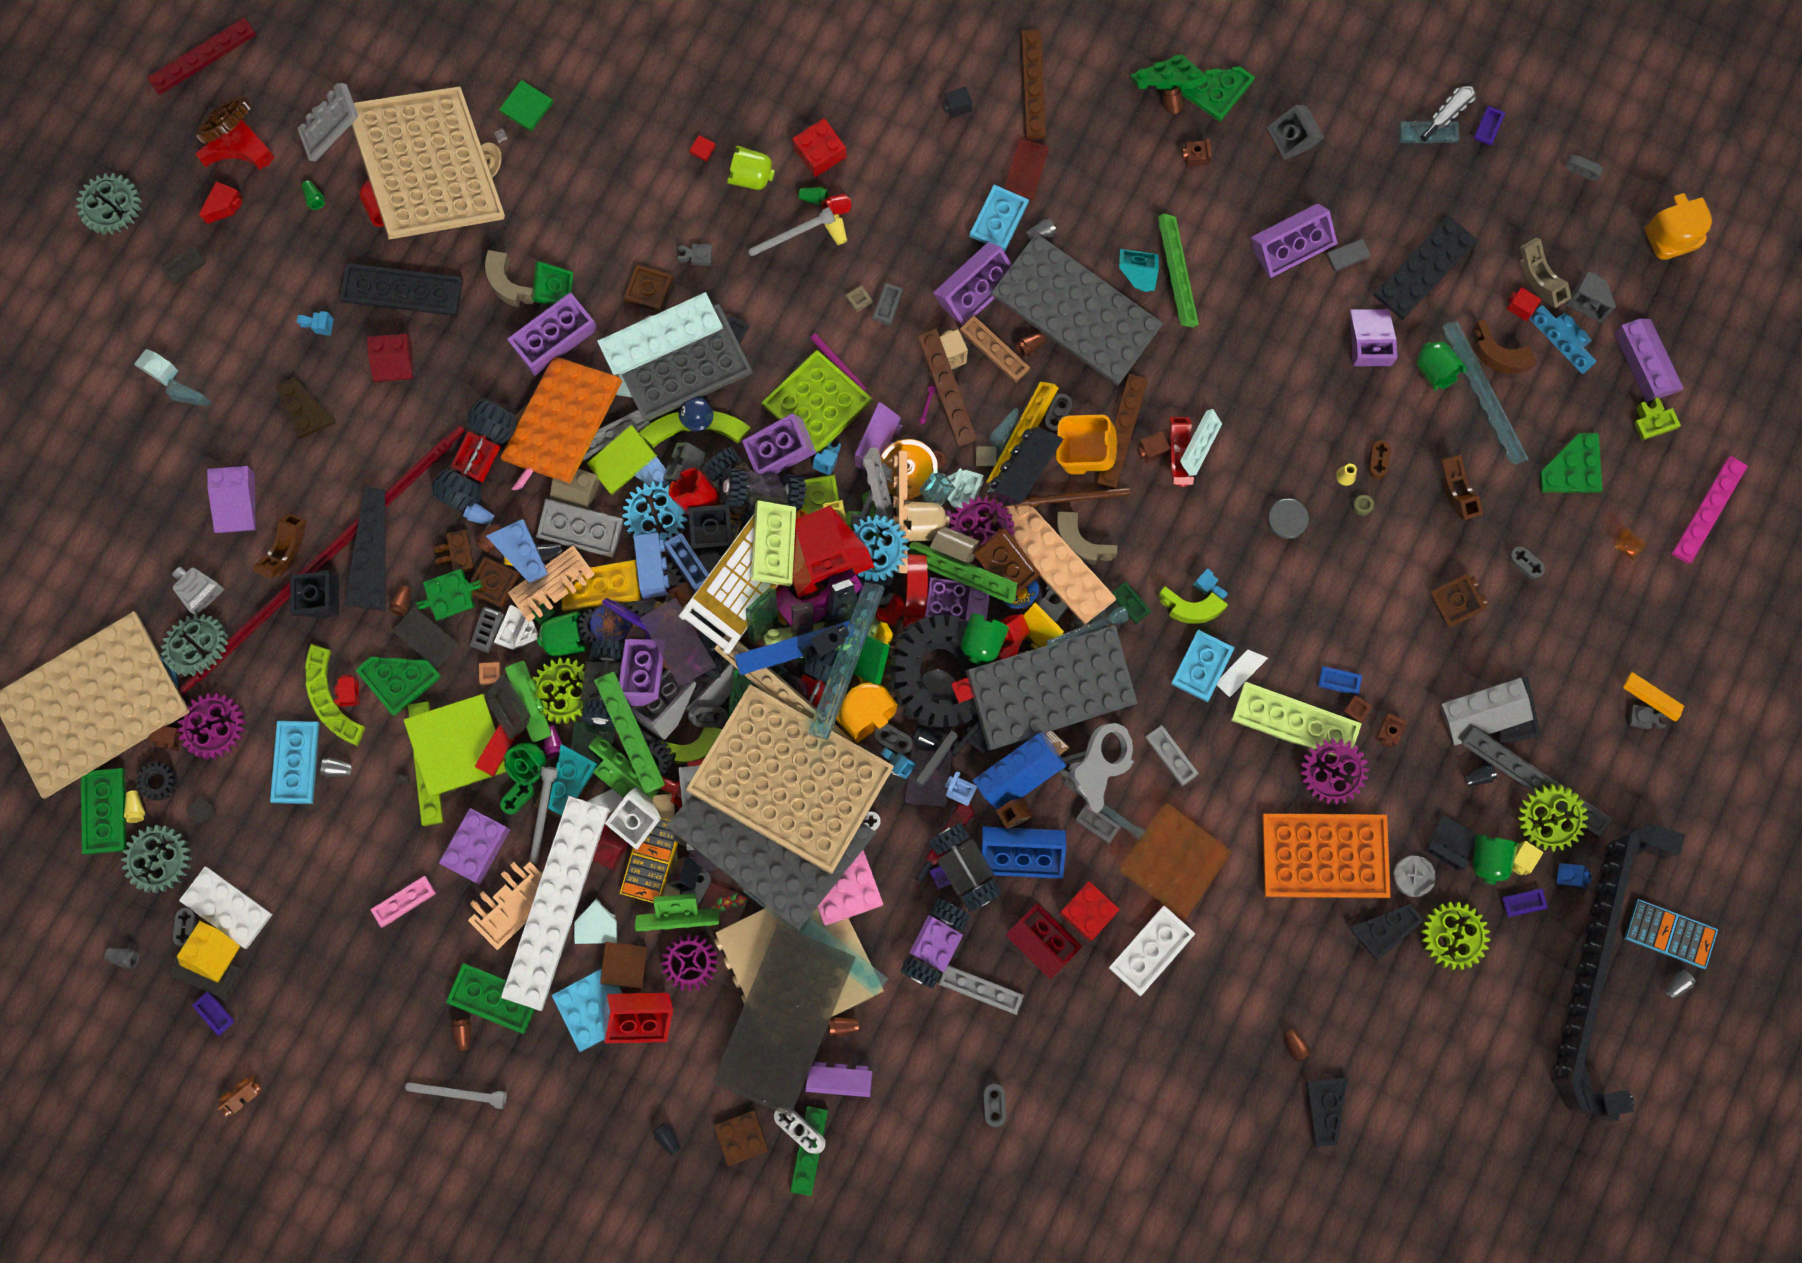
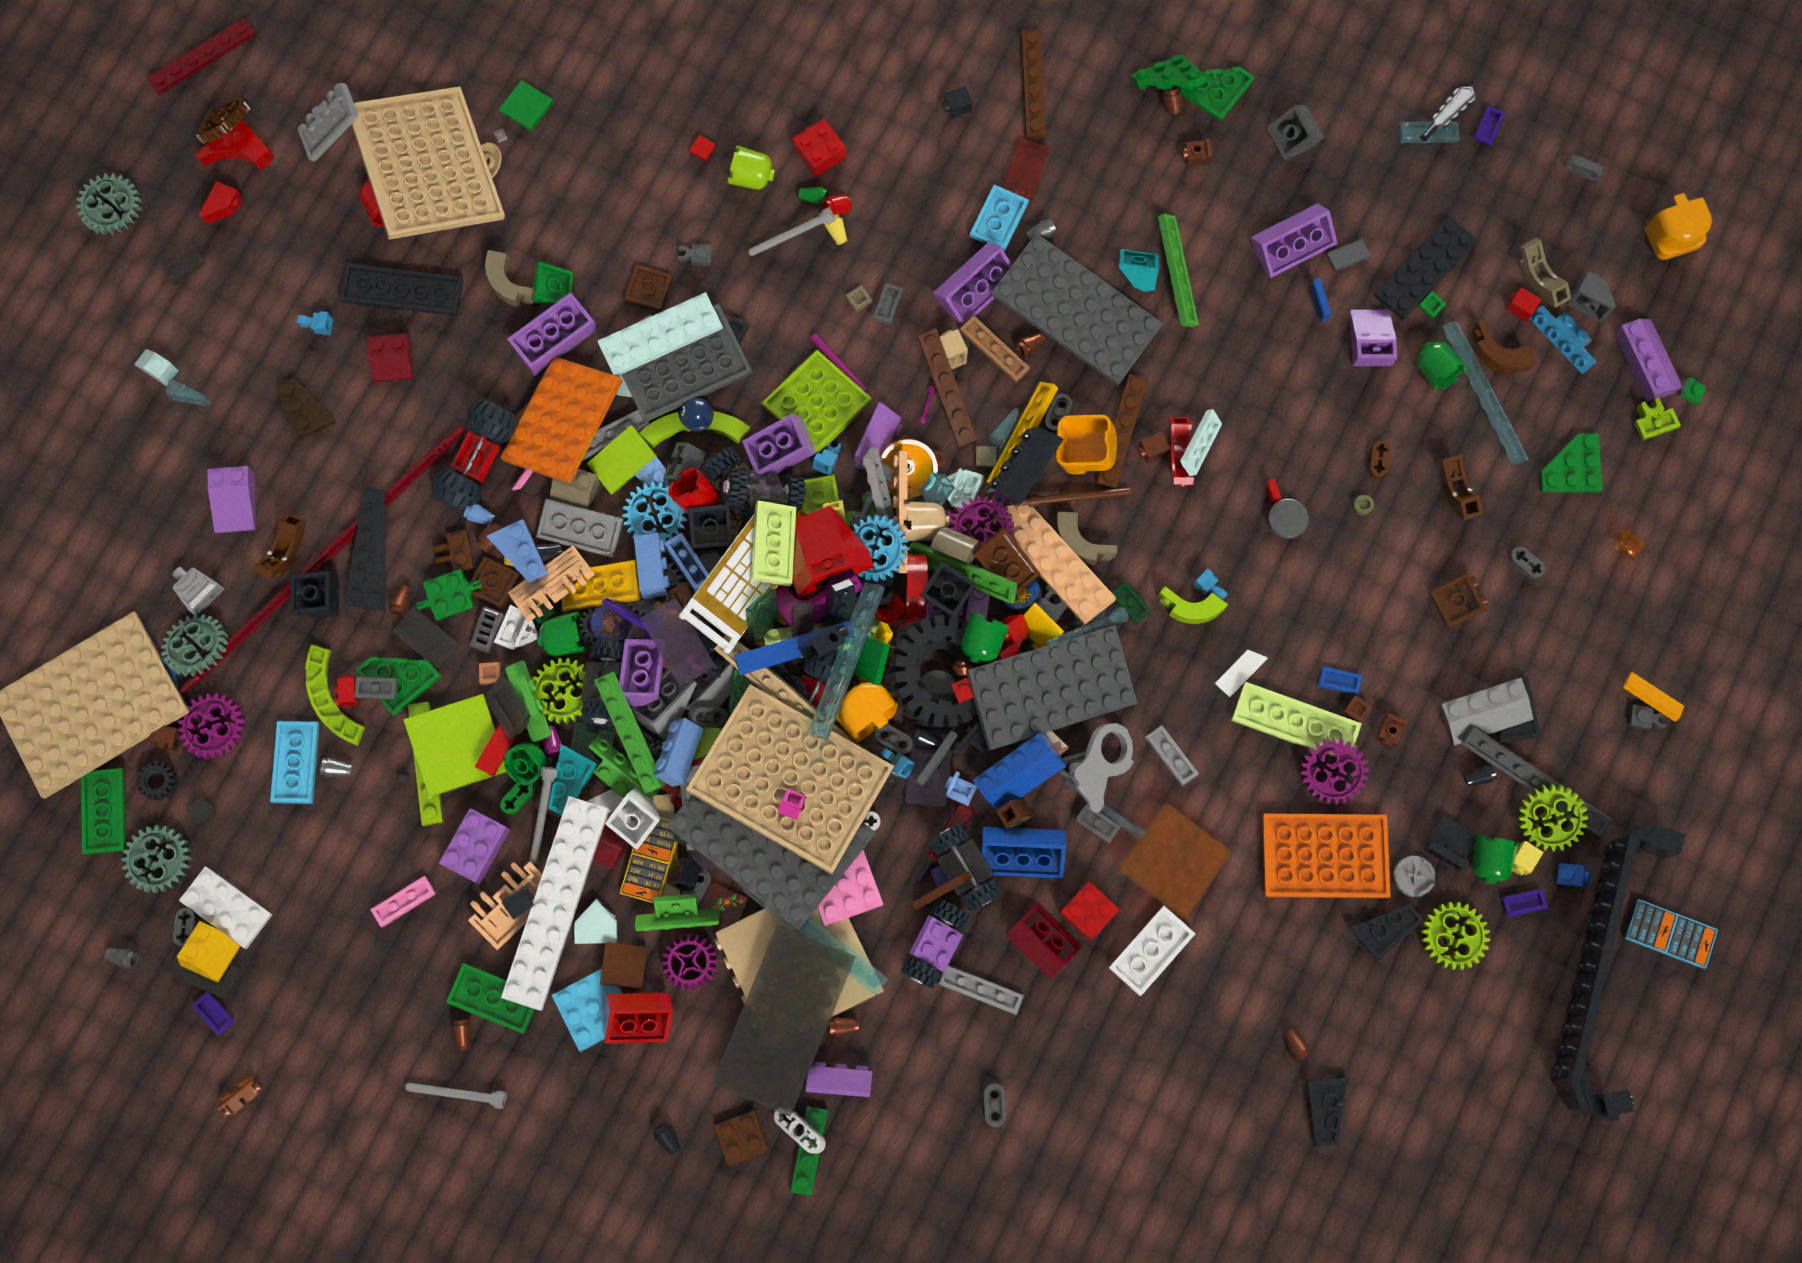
light yellow cone [124,791,145,823] -> none
green cone [301,181,325,210] -> none
medium azure plate [1171,630,1234,702] -> none
light yellow cone [1336,464,1357,486] -> none
flat silver cone [1664,969,1696,1000] -> none
dark pink plate [1671,455,1748,565] -> none
none -> flat silver plate [354,677,399,700]
none -> black brick [501,886,535,920]
none -> medium blue brick [653,718,704,787]
none -> dark pink slope [778,788,807,820]
none -> reddish brown tile [912,871,972,909]
none -> black slope [920,562,976,618]
none -> copper plate [953,659,973,675]
none -> red tile [1265,479,1281,504]
none -> blue tile [1310,278,1332,323]
none -> green plate [1417,291,1446,319]
none -> green plate [1680,377,1706,405]

